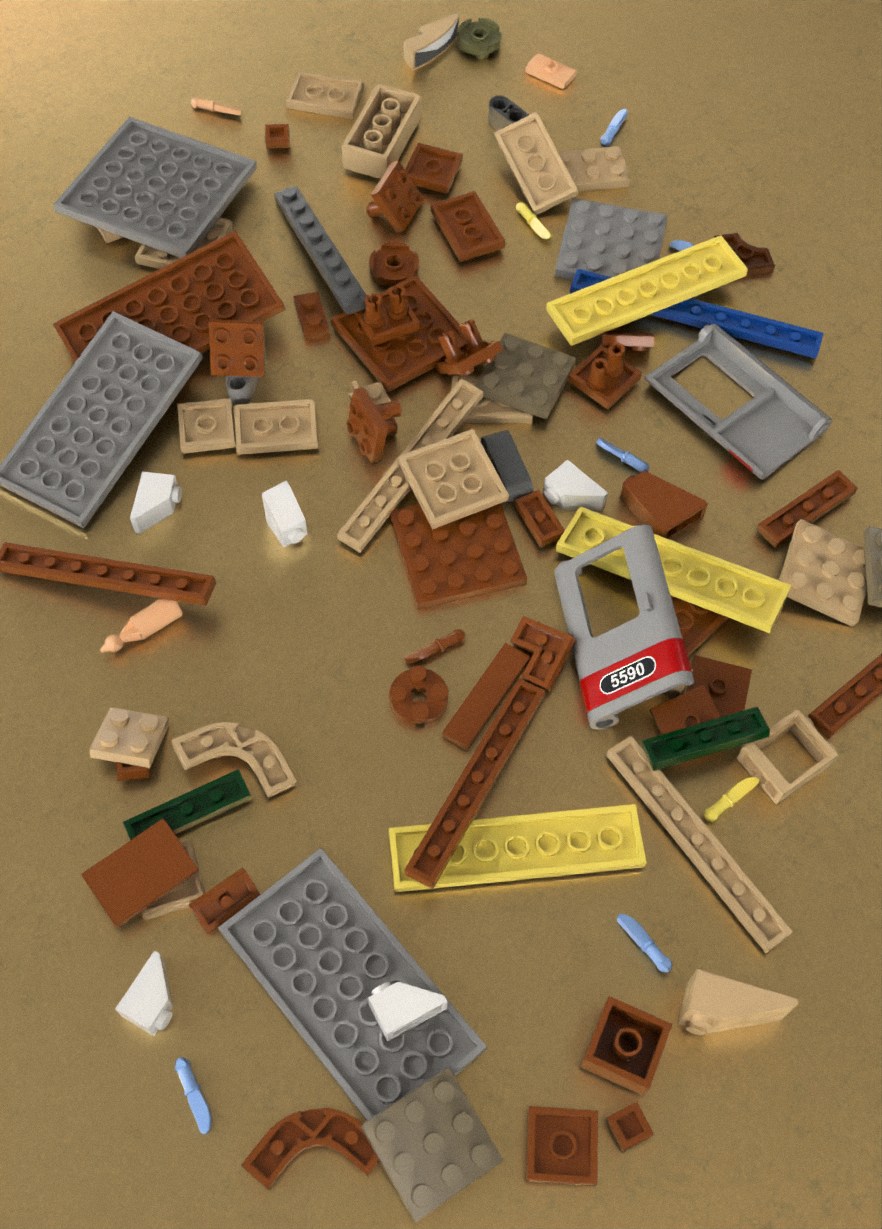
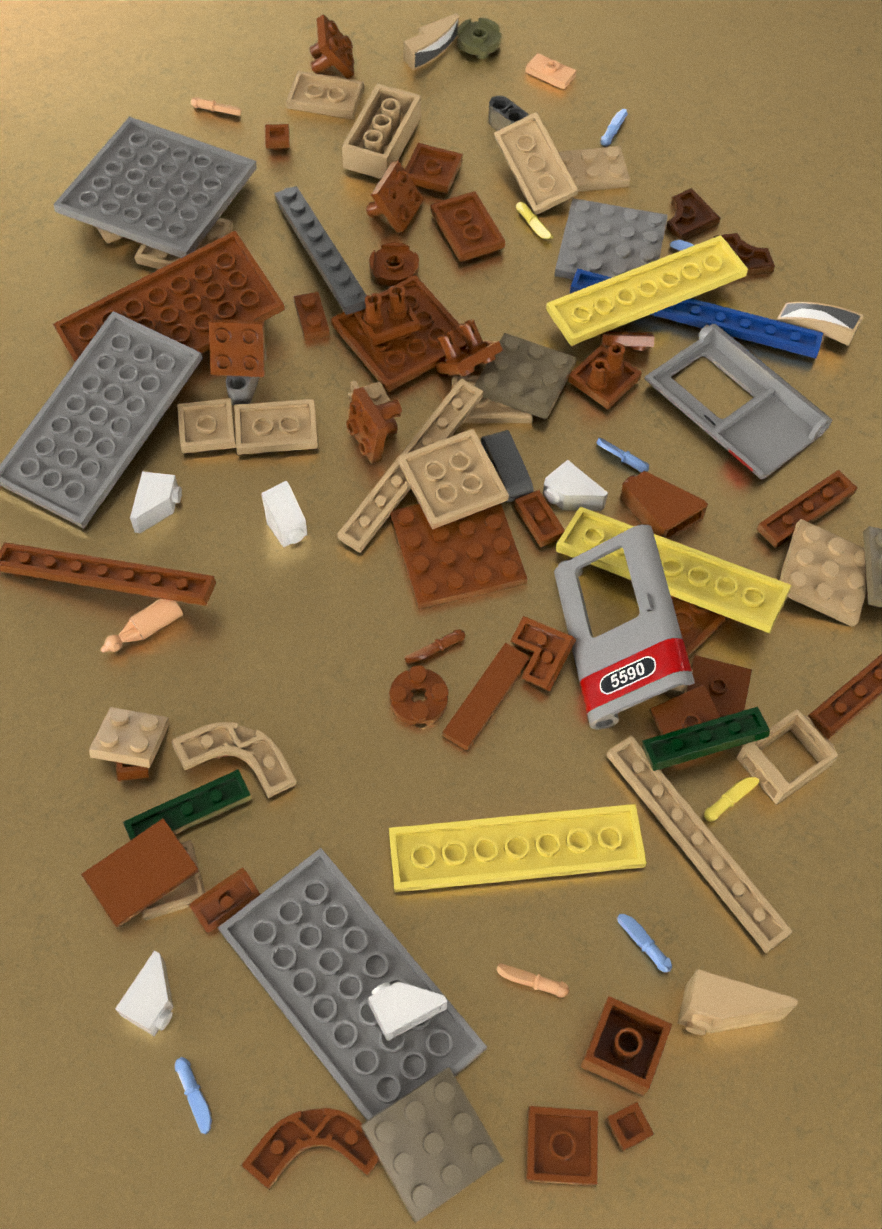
dark orange plate [404,679,545,889] -> none
none -> dark orange plate [310,14,355,79]
none -> light nougat piece [497,963,569,998]
none -> reddish brown tile [666,188,721,241]
none -> slope [776,302,864,346]

